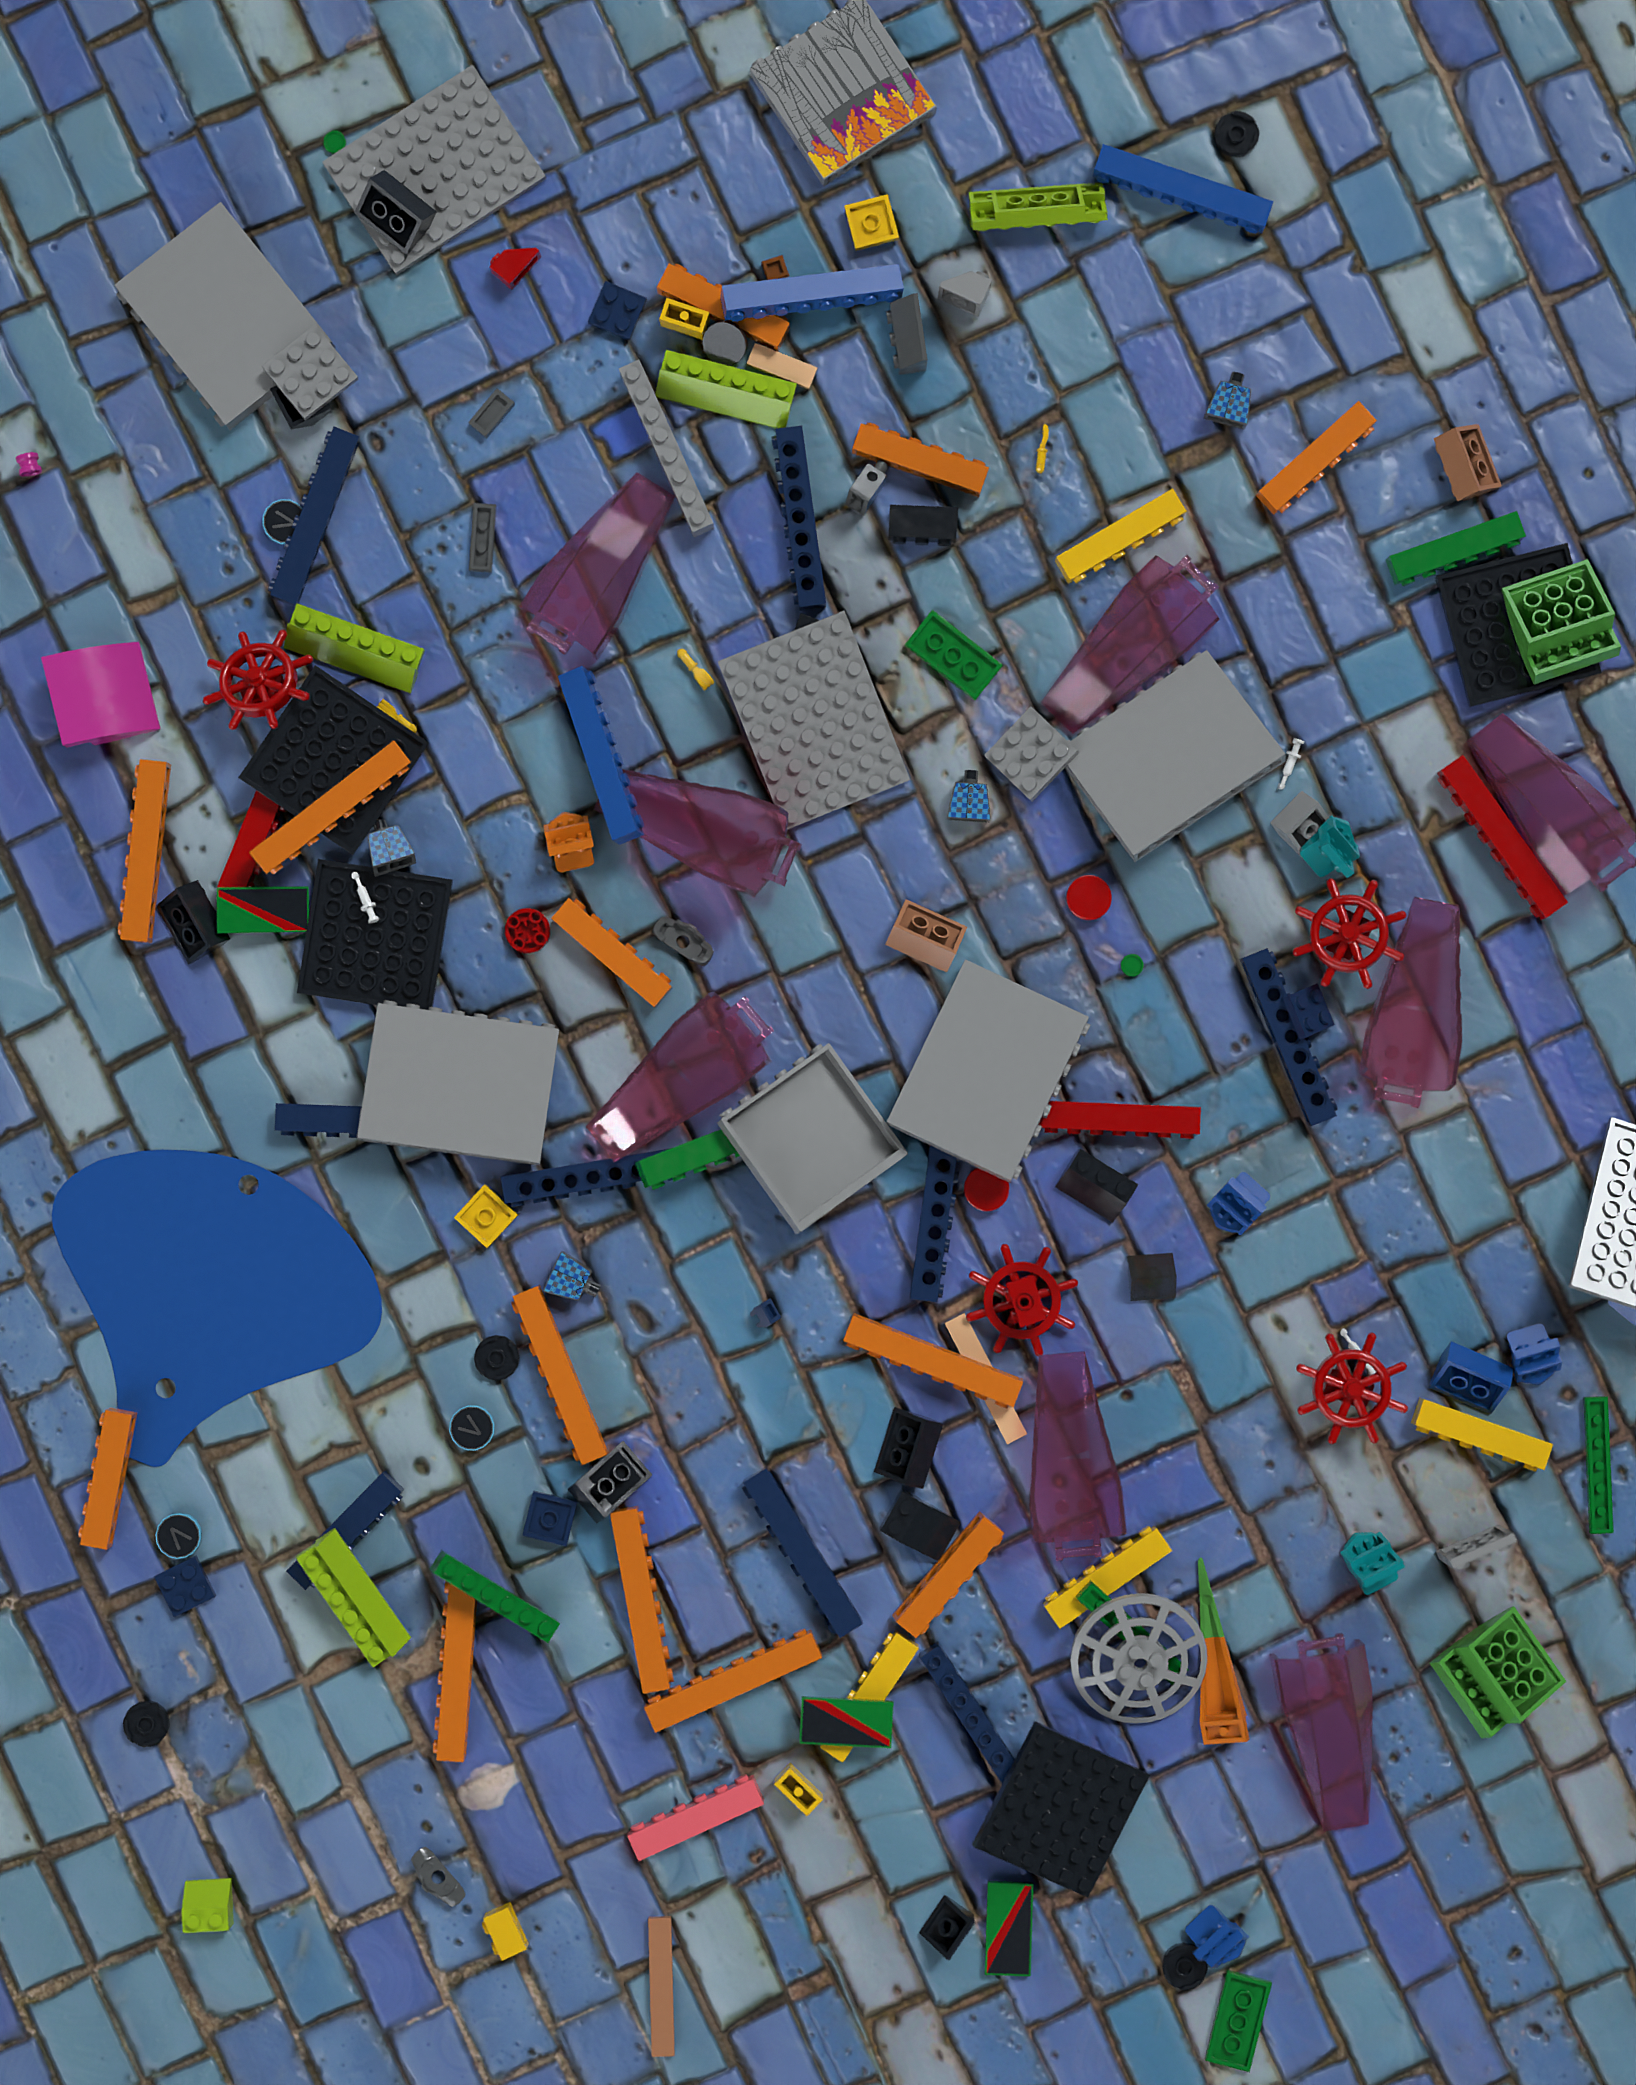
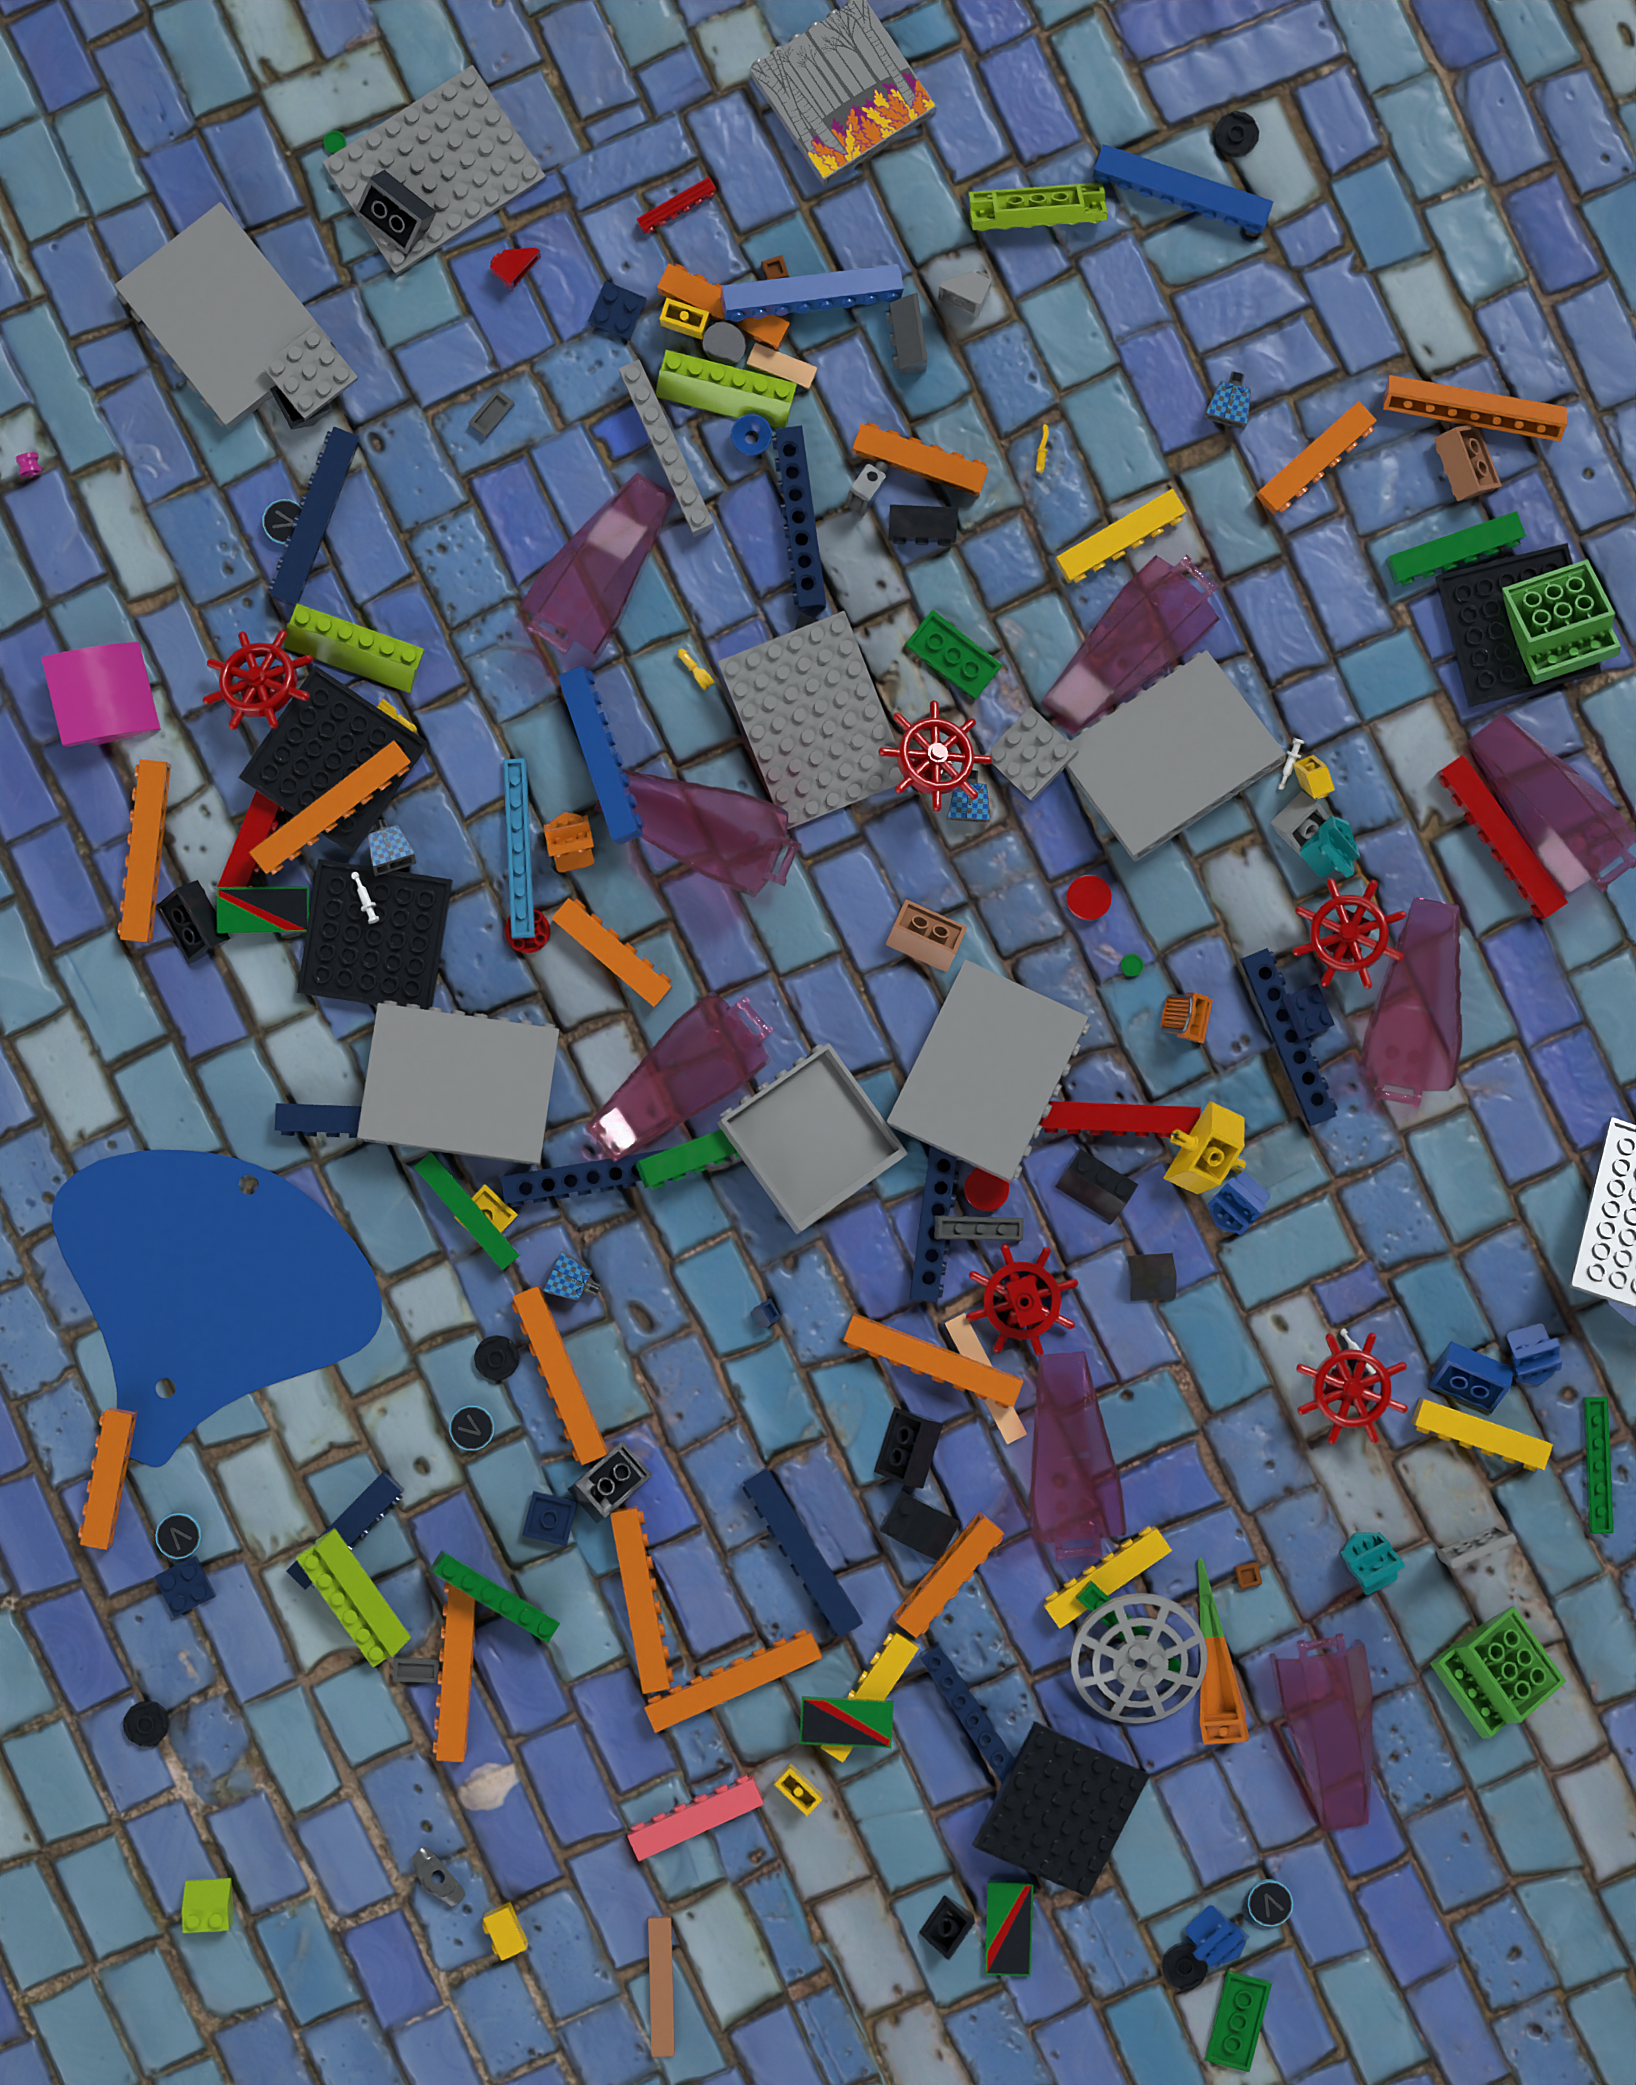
dark grey tile [469,503,497,573] -> none
dark grey piece [652,917,714,966] -> none
yellow plate [844,194,899,251] -> none
none -> dark grey tile [393,1657,440,1683]
none -> green tile [414,1152,520,1270]
none -> dark azure tile [503,758,535,939]
none -> red piece [637,177,717,235]
none -> blue piece [731,414,772,456]
none -> red piece [878,700,992,812]
none -> dark grey tile [935,1216,1024,1241]
none -> orange piece [1161,992,1213,1044]
none -> yellow slope [1163,1101,1246,1195]
none -> dark orange tile [1234,1561,1262,1589]
none -> black tile [1247,1879,1293,1927]
none -> yellow brick [1292,755,1335,799]
none -> orange brick [1383,375,1567,442]

